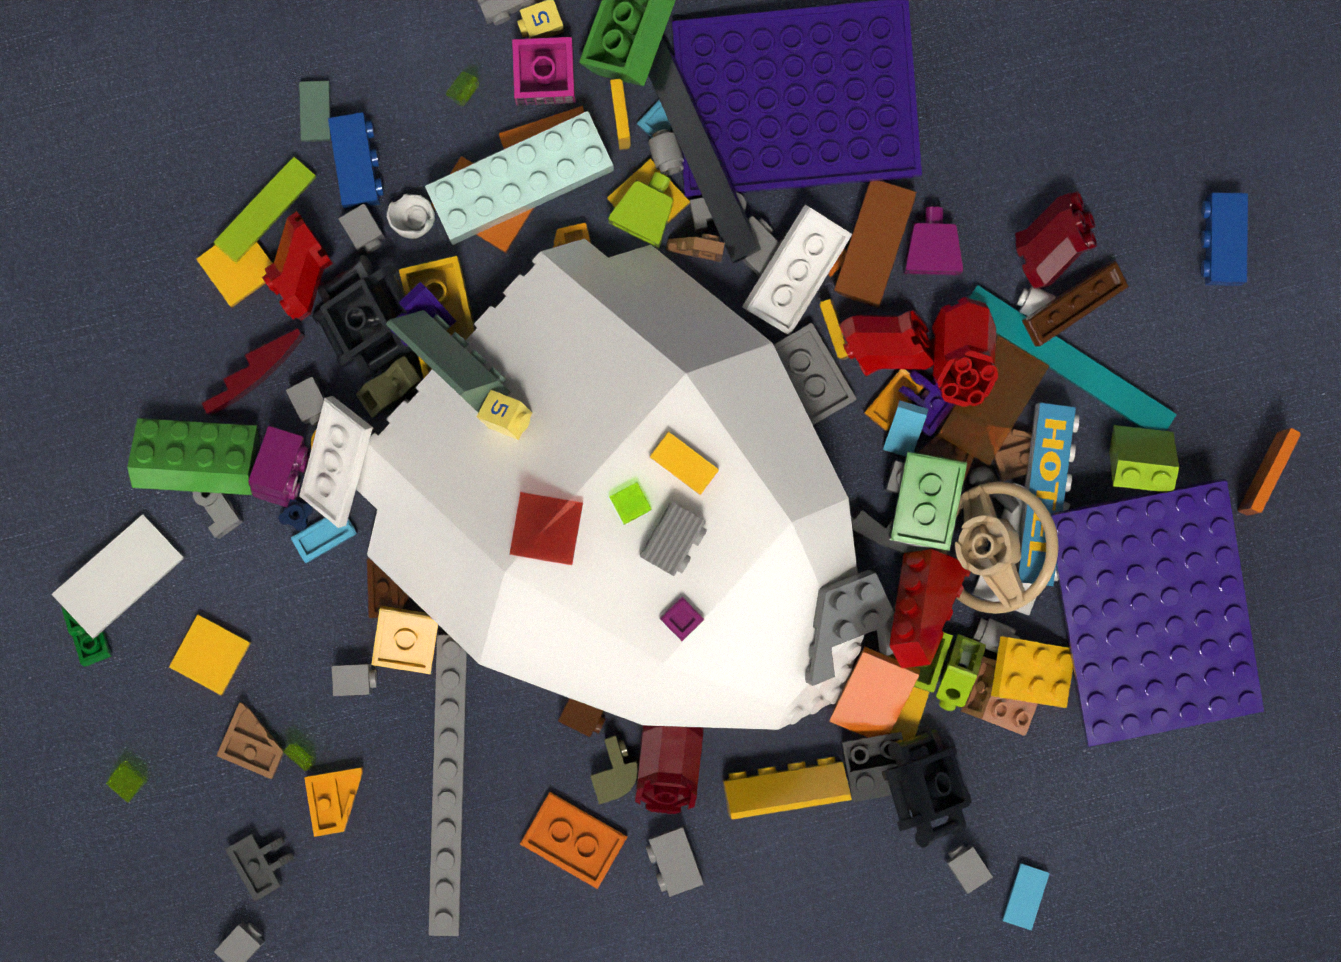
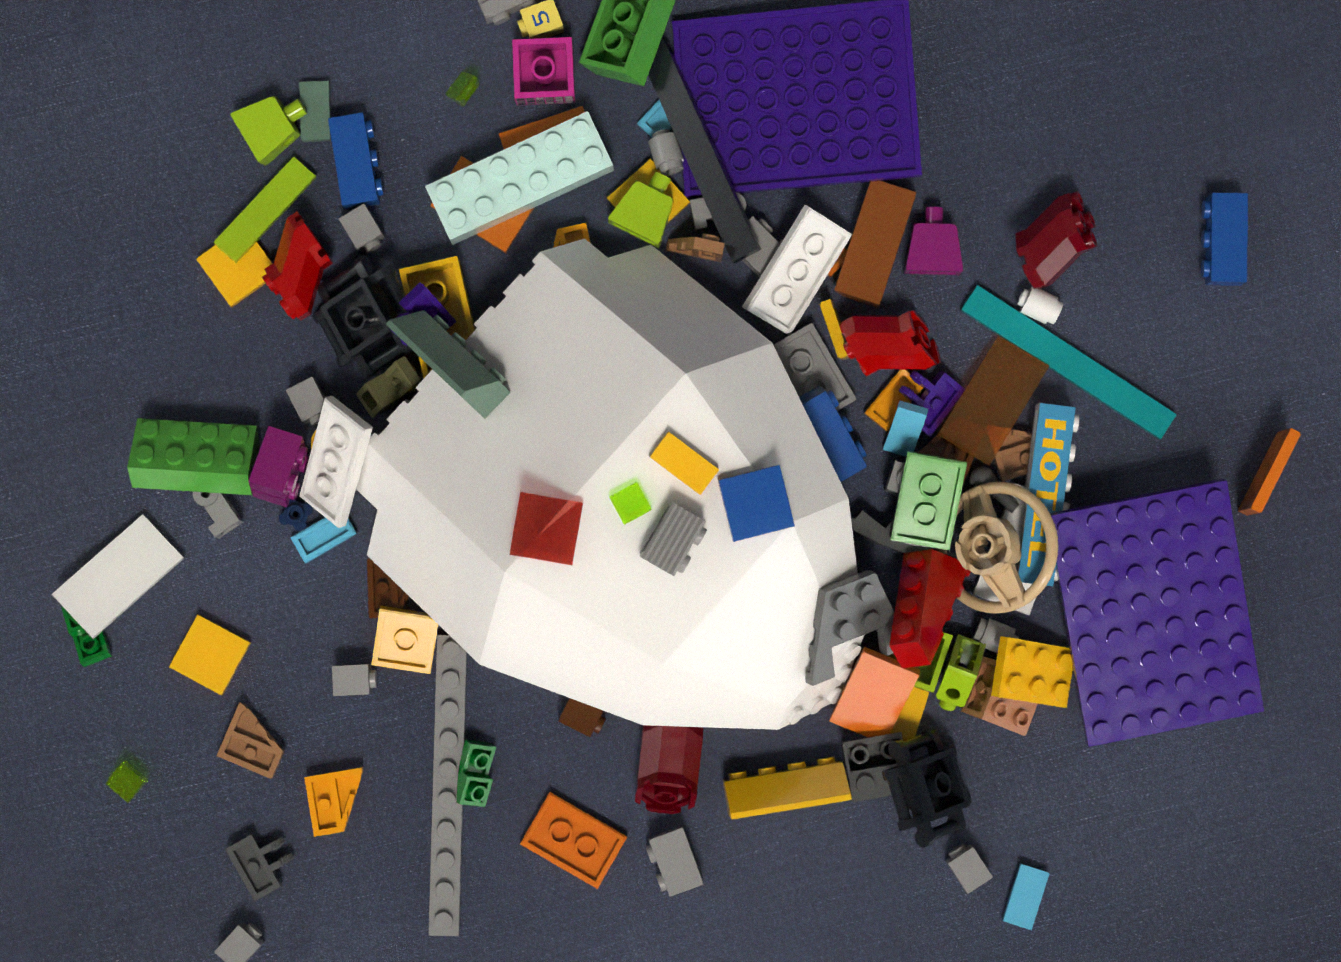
dark red slope [202,328,305,416] -> none
clear neon green tile [283,743,316,772] -> none
white hair [386,194,435,239] -> none
light yellow brick [476,390,532,440] -> none
olive brick [590,735,638,805] -> none
yellow tile [610,79,631,150] -> none
magenta tile [659,597,705,641] -> none
red brick [932,297,999,407] -> none
reddish brown tile [1022,261,1129,346] -> none
lime brick [1109,425,1179,492] -> none
none -> lime torso [230,96,307,166]
none -> green slope [457,740,496,807]
none -> blue tile [718,465,795,542]
none -> blue brick [799,385,867,482]

